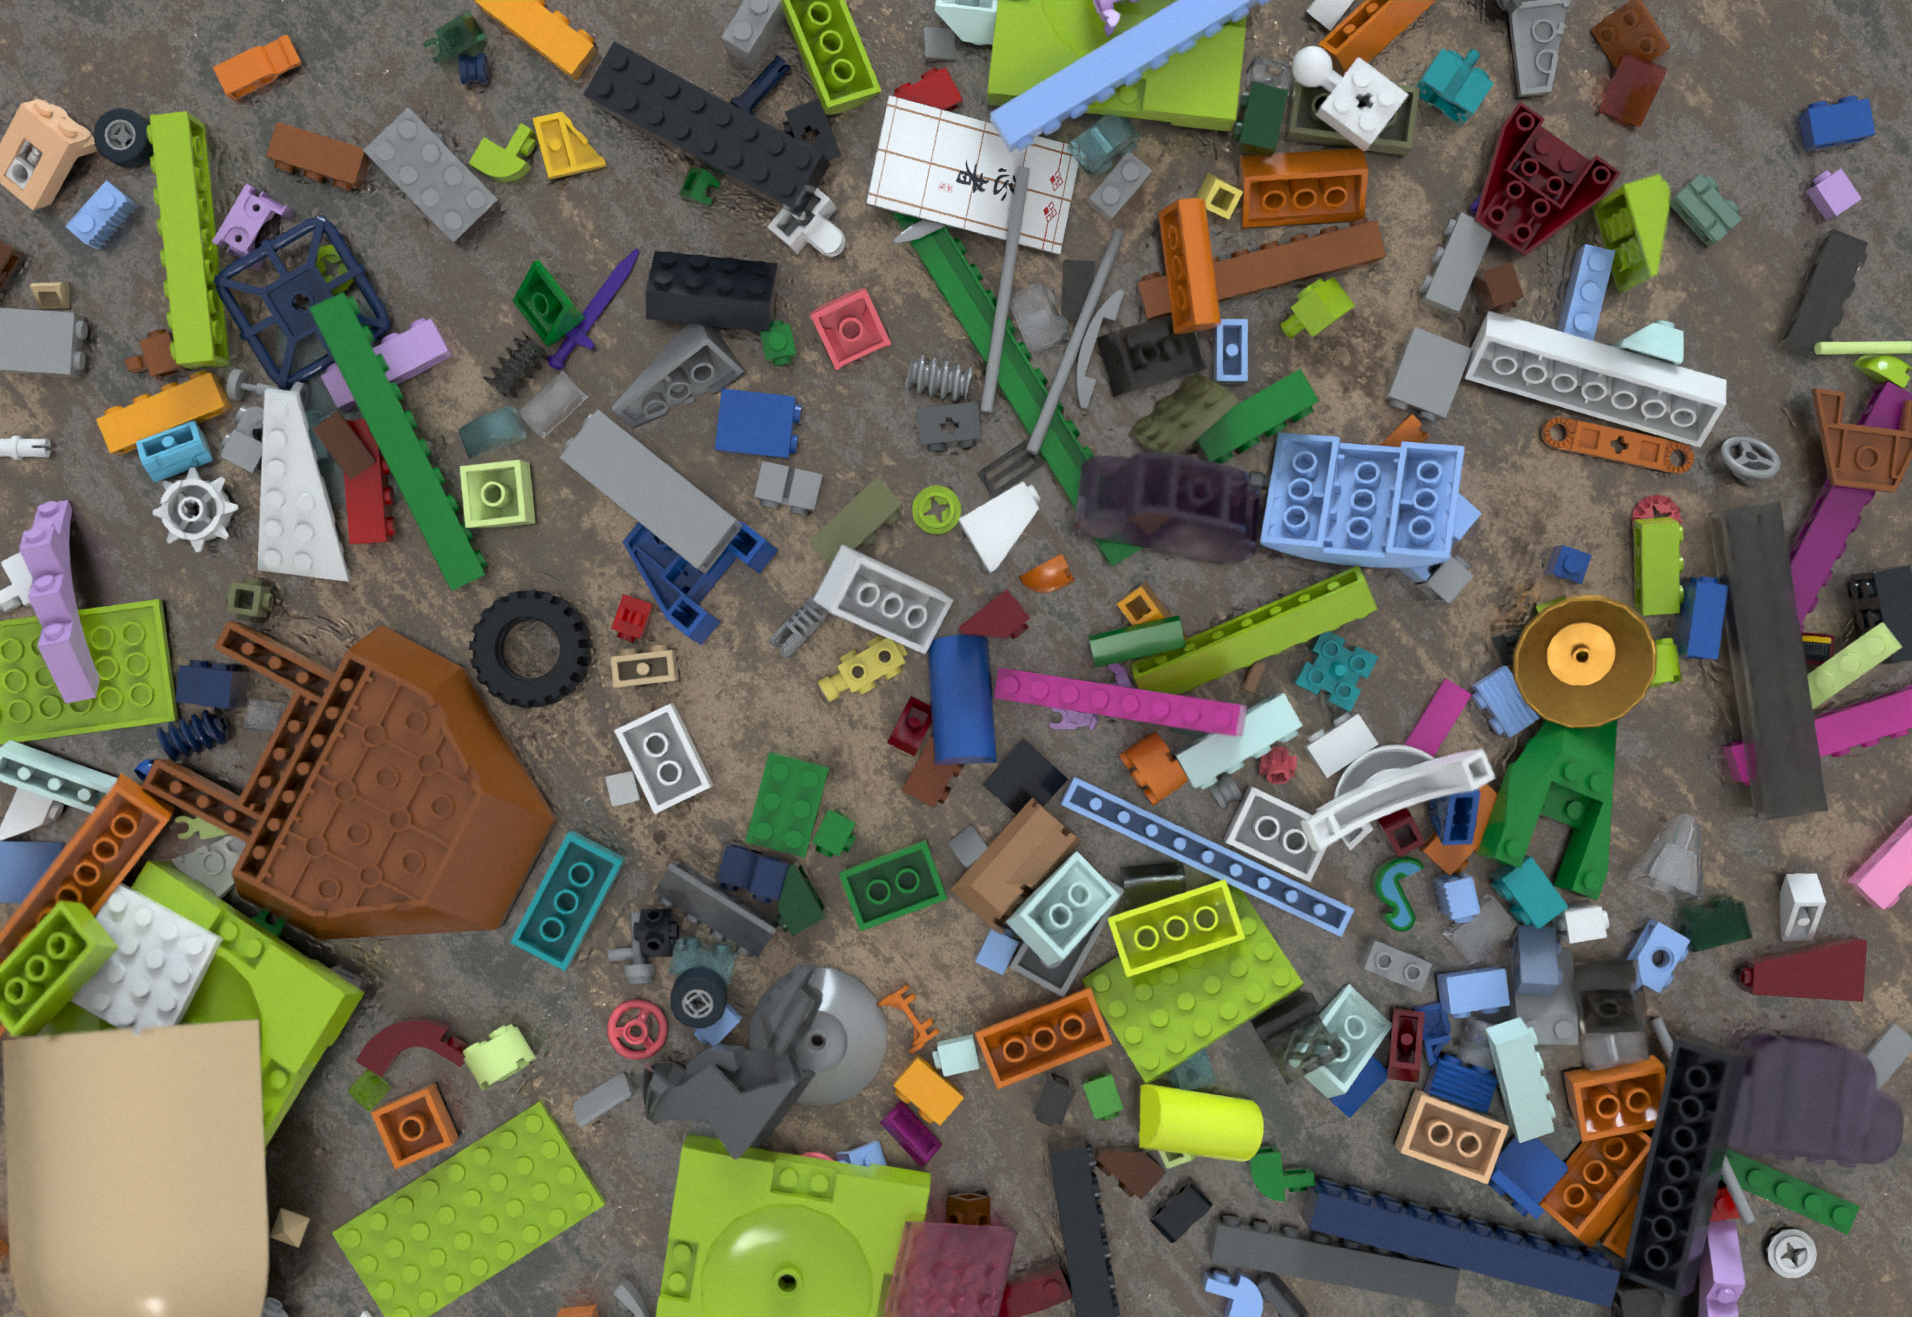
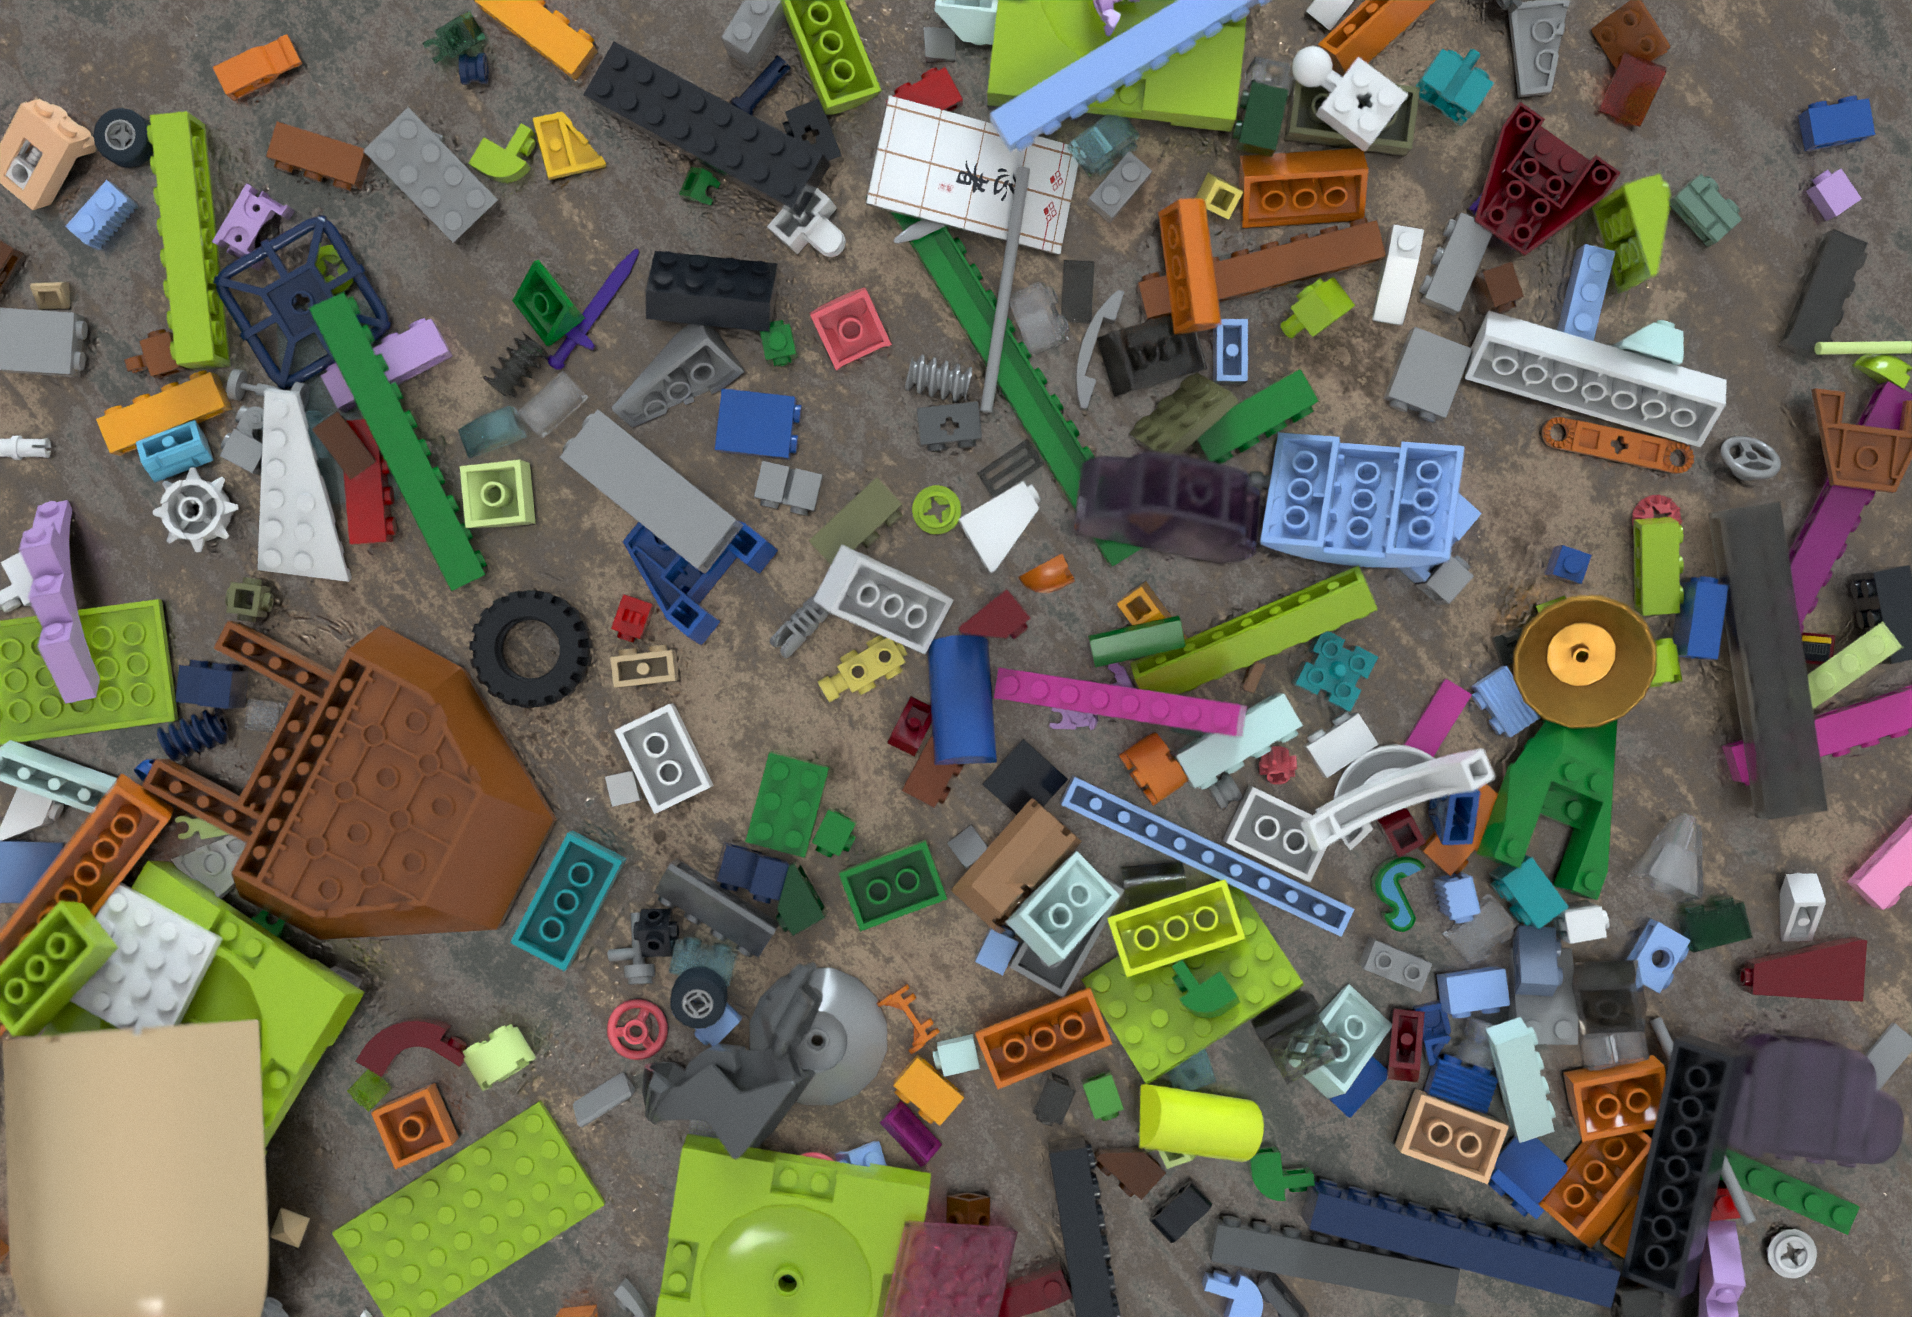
light grey piece [1026,228,1125,455] -> none
orange brick [1378,414,1429,447] -> none
none -> green brick [1172,960,1240,1018]
none -> white slope [1372,225,1424,326]

